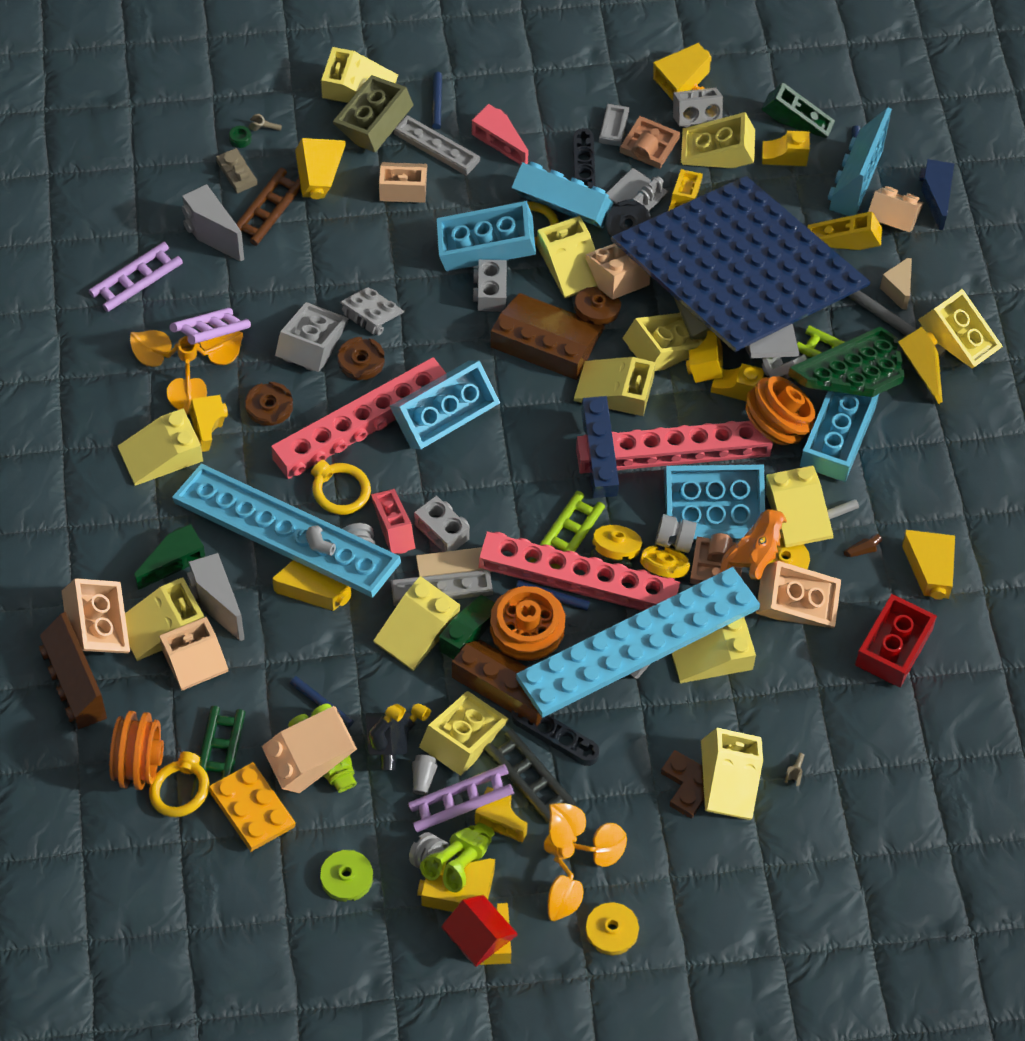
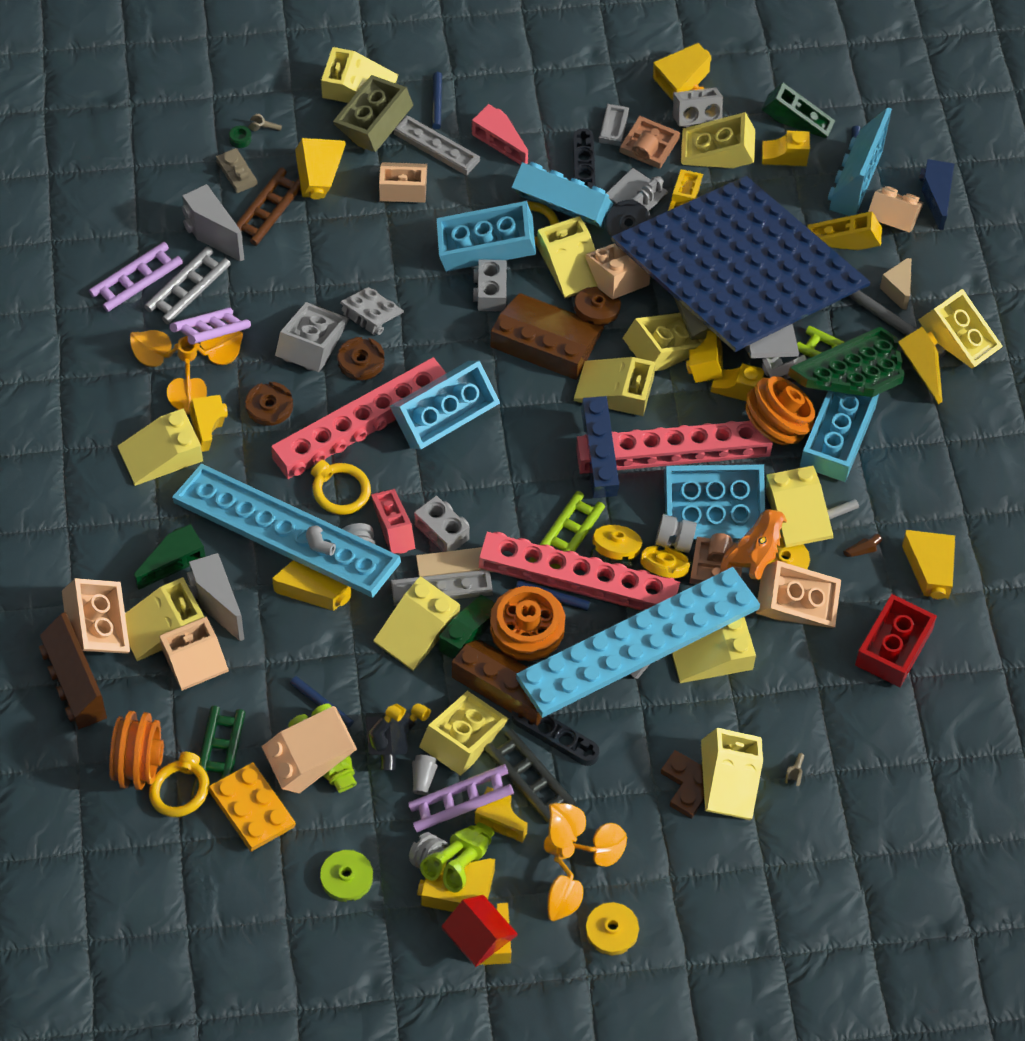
none -> light grey bar [144,246,231,324]

